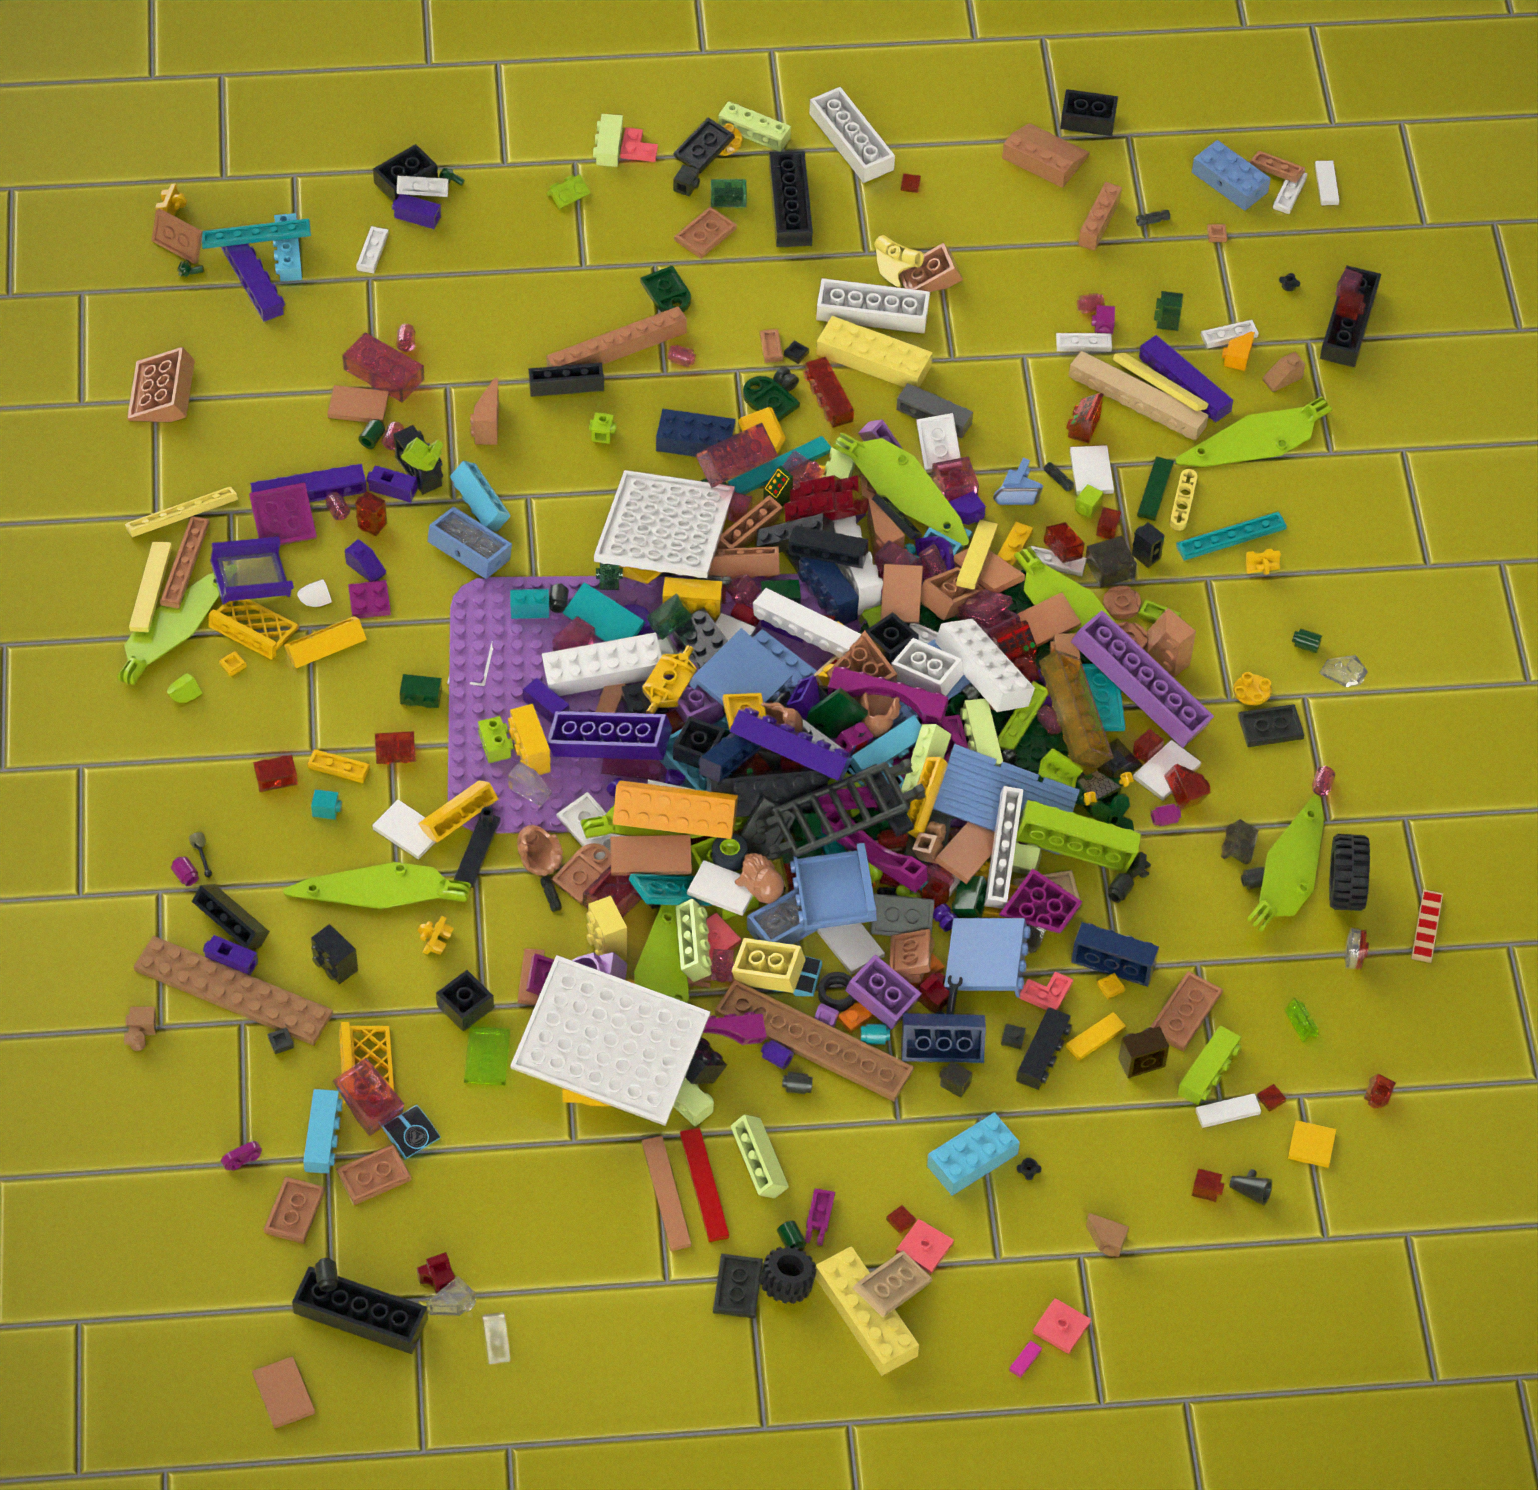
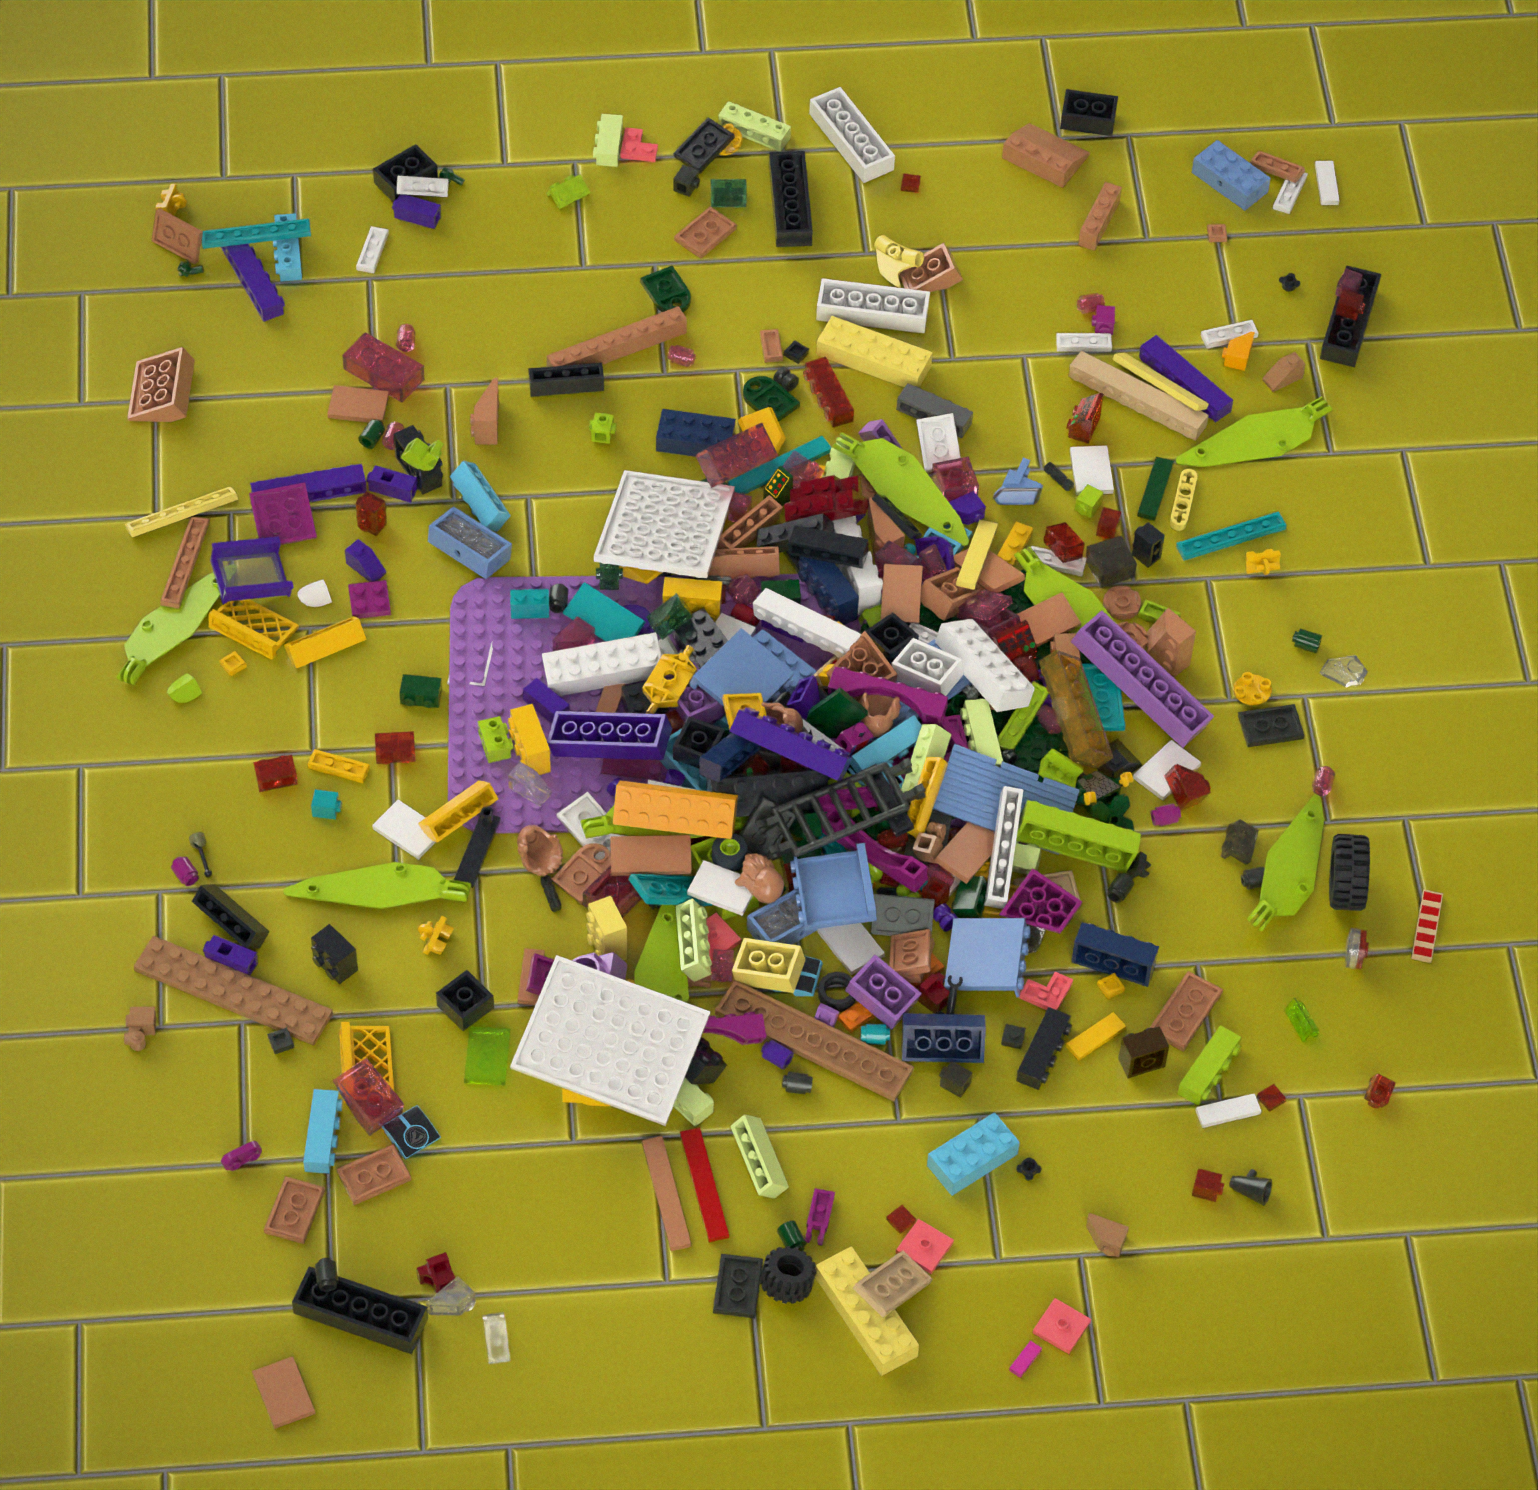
light yellow tile [129,542,172,632] -> none
clear pink brick [326,492,350,520] -> none
clear red brick [1132,729,1164,763] -> none
pearl dark grey axle [1136,209,1171,226] -> none
clear green brick [1154,291,1183,331] -> none
yellow tile [1288,1120,1336,1168] -> none

